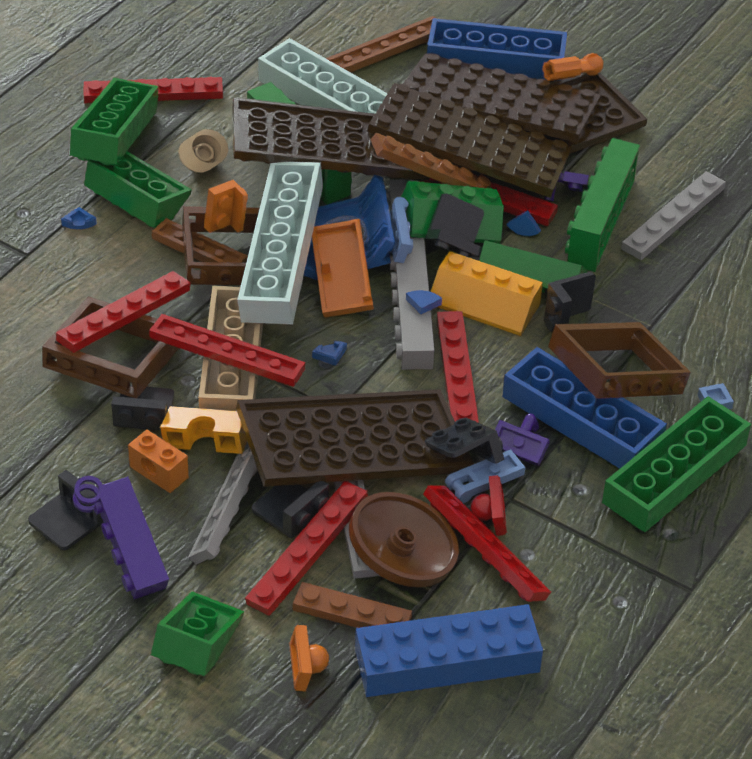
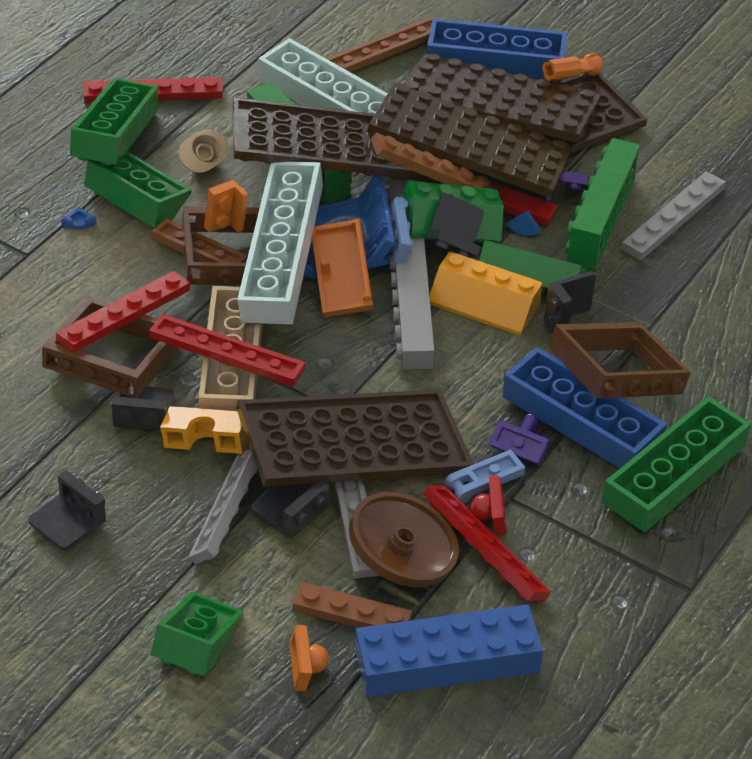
dark purple hinge [73,476,169,599] -> none
orange brick [128,430,189,493] -> none
red plate [245,481,368,616] -> none
blue tile [312,341,347,366] -> none
blue tile [406,290,442,314] -> none
black bracket [425,418,505,464] -> none
red plate [436,311,479,423] -> none
medium blue plate [698,383,734,409] -> none

